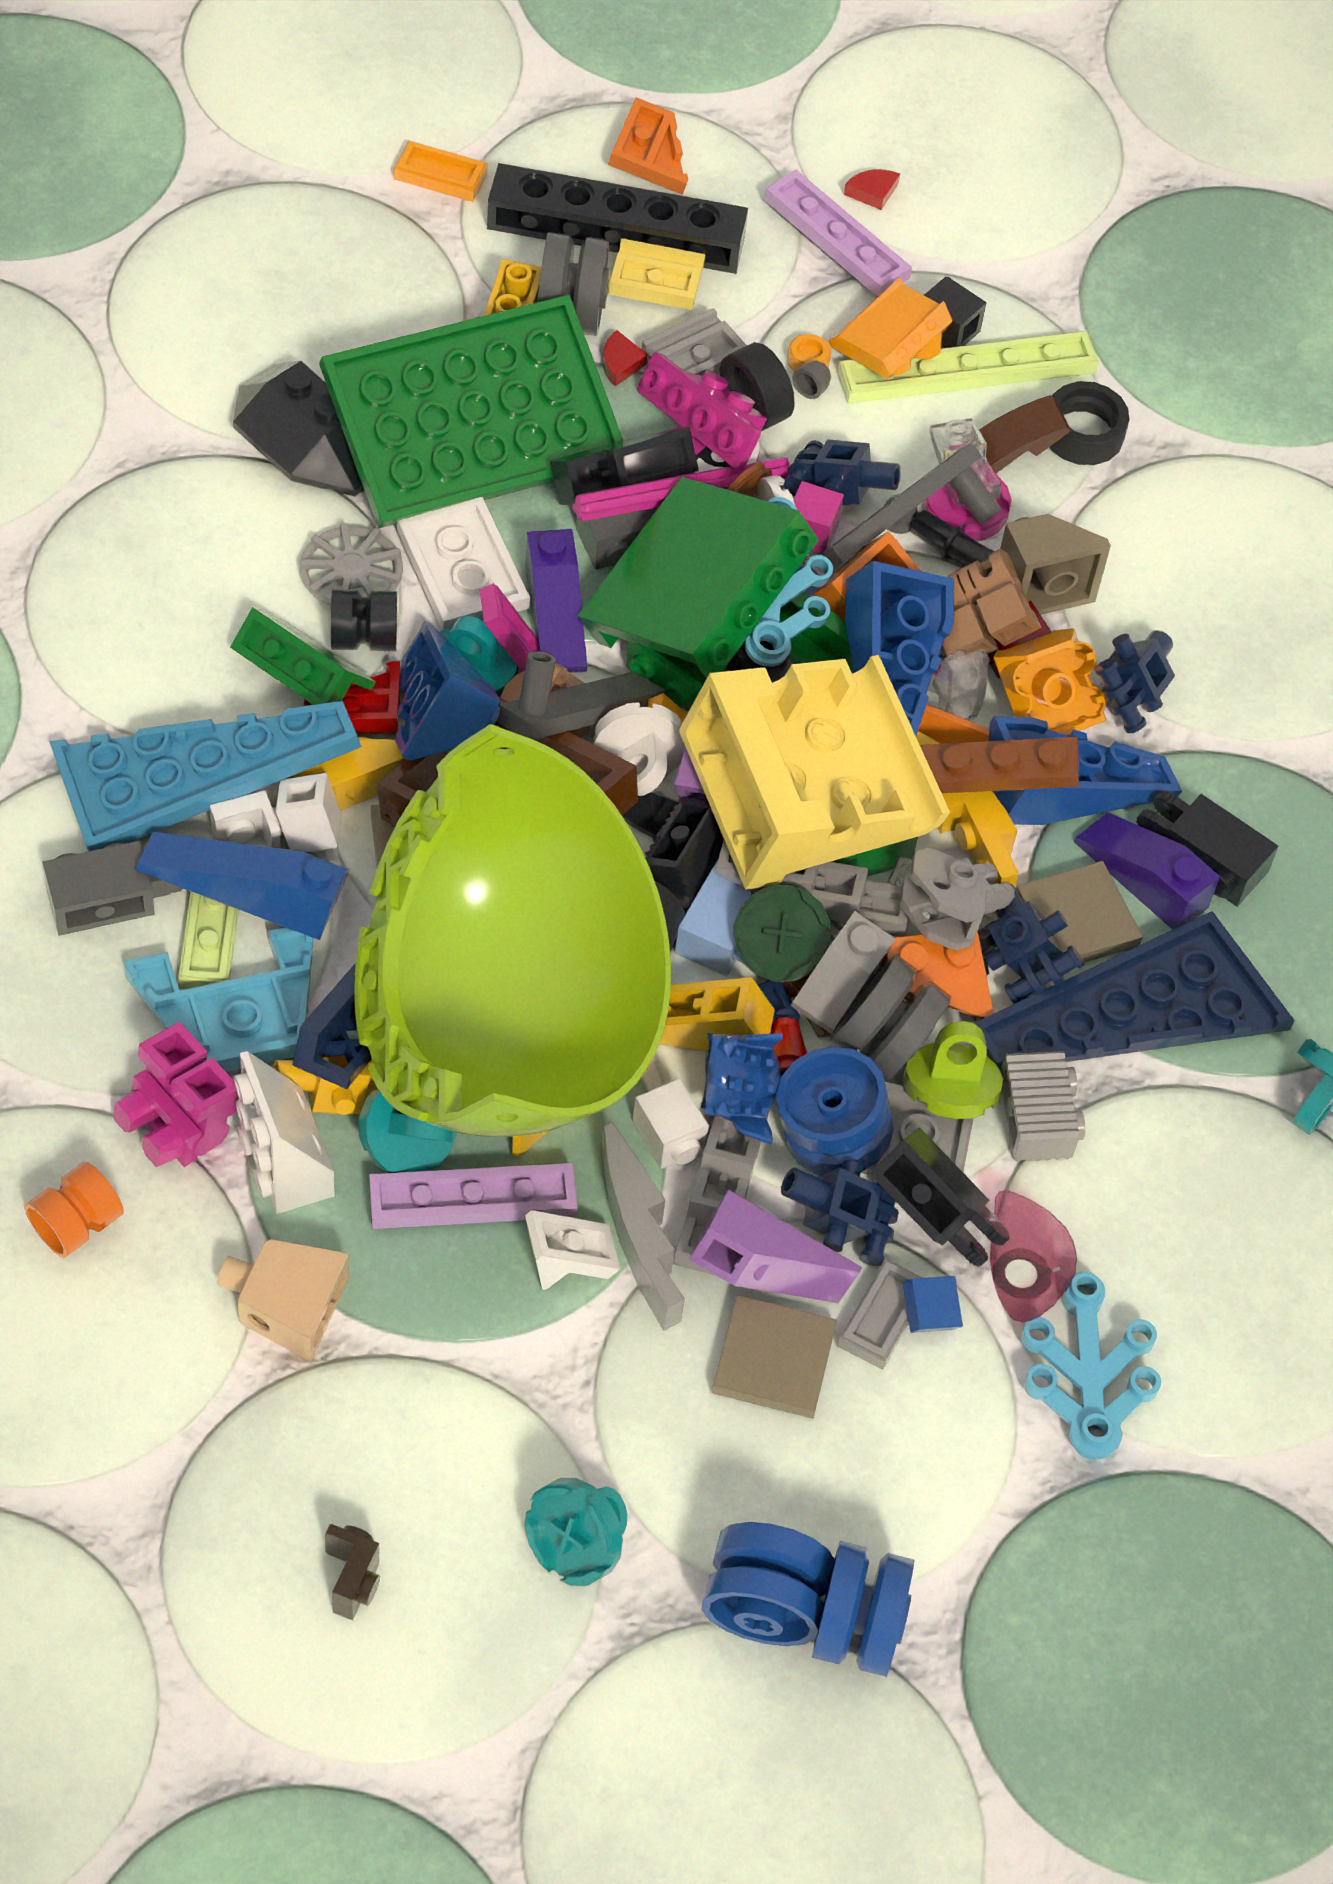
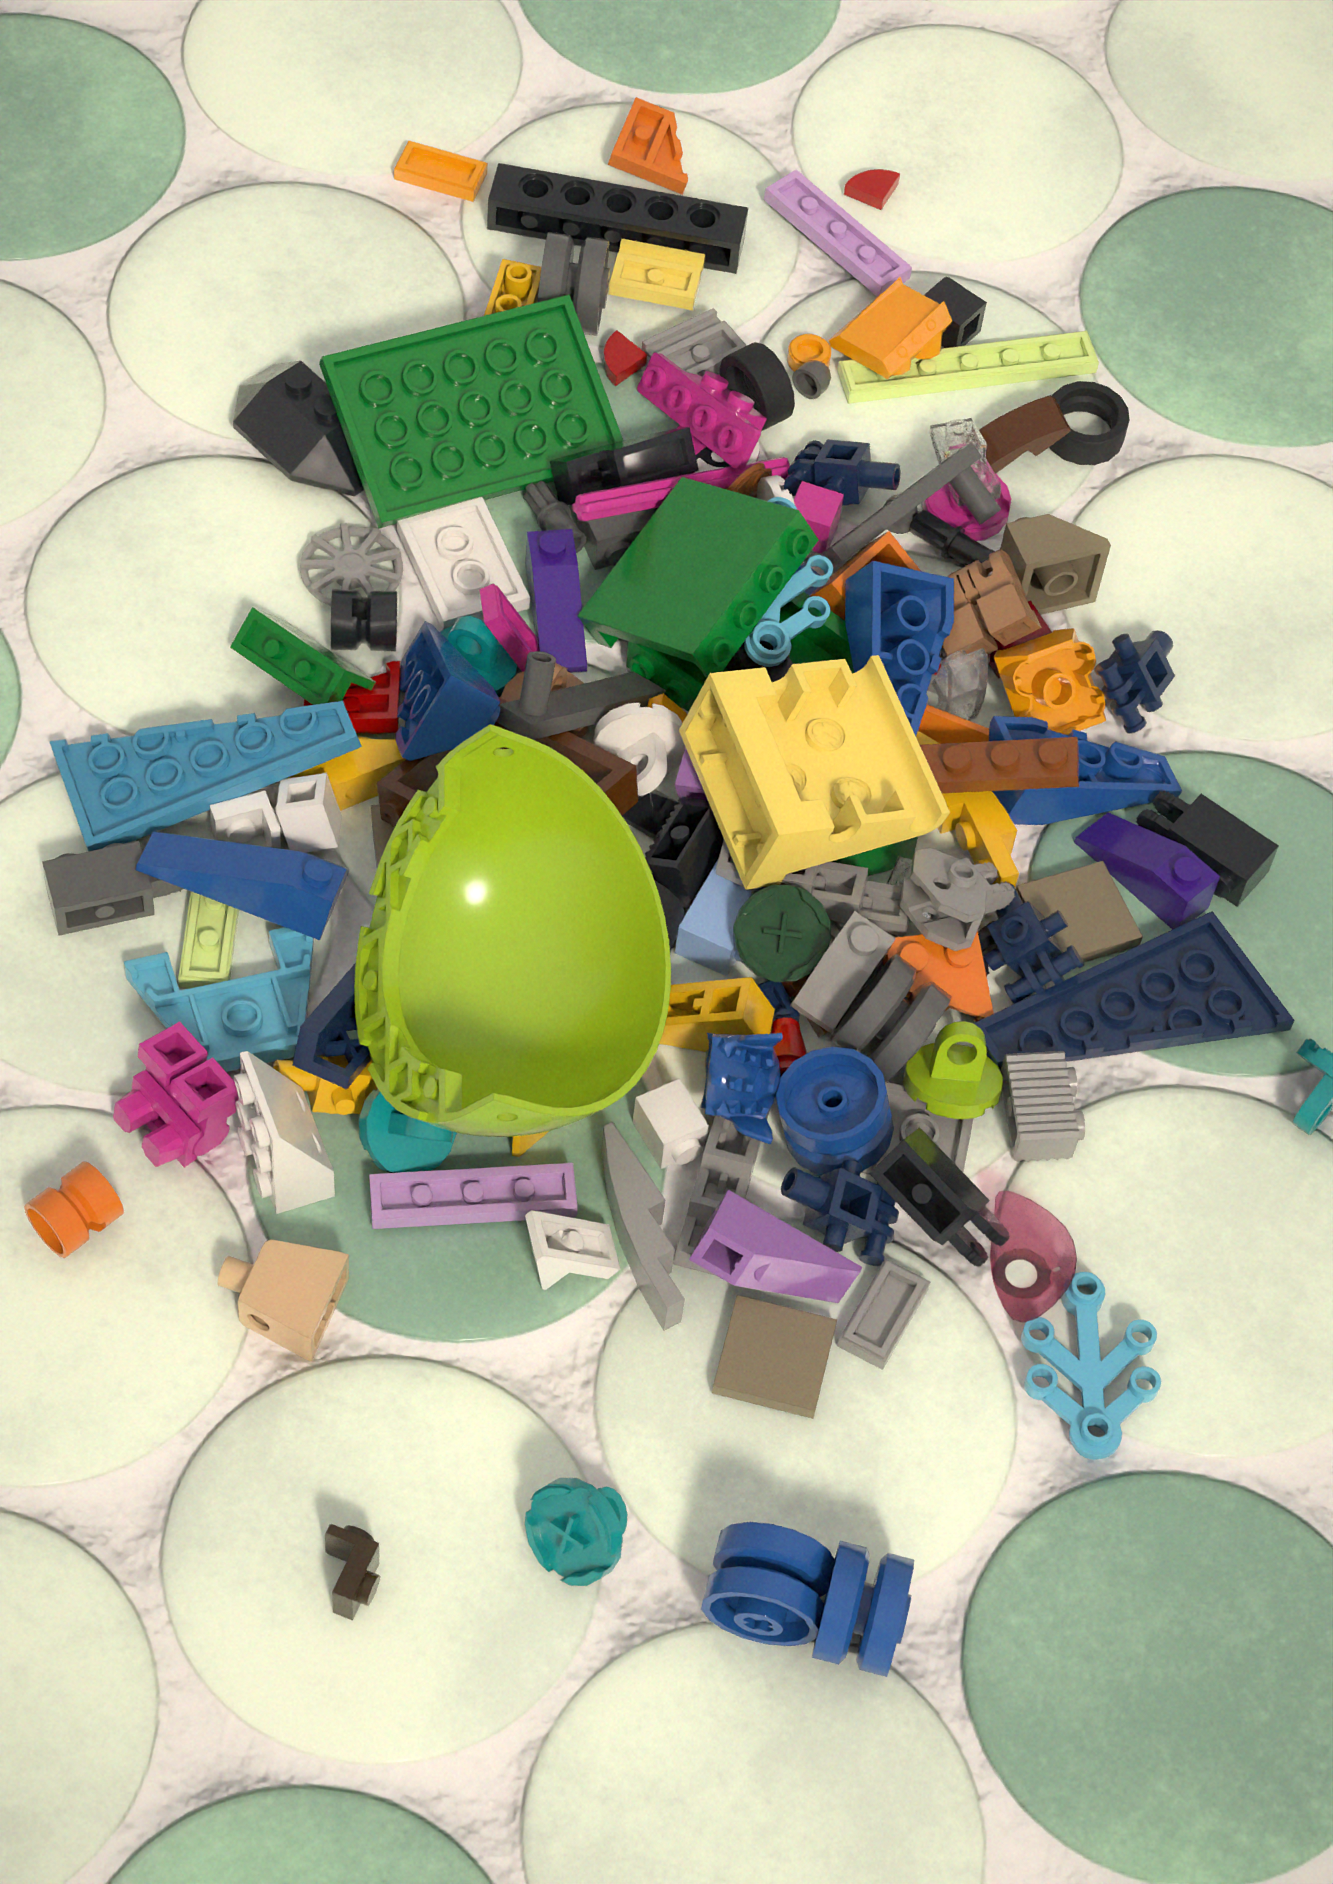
blue tile [902,1276,963,1333] -> none
none -> dark grey axle [524,481,586,553]

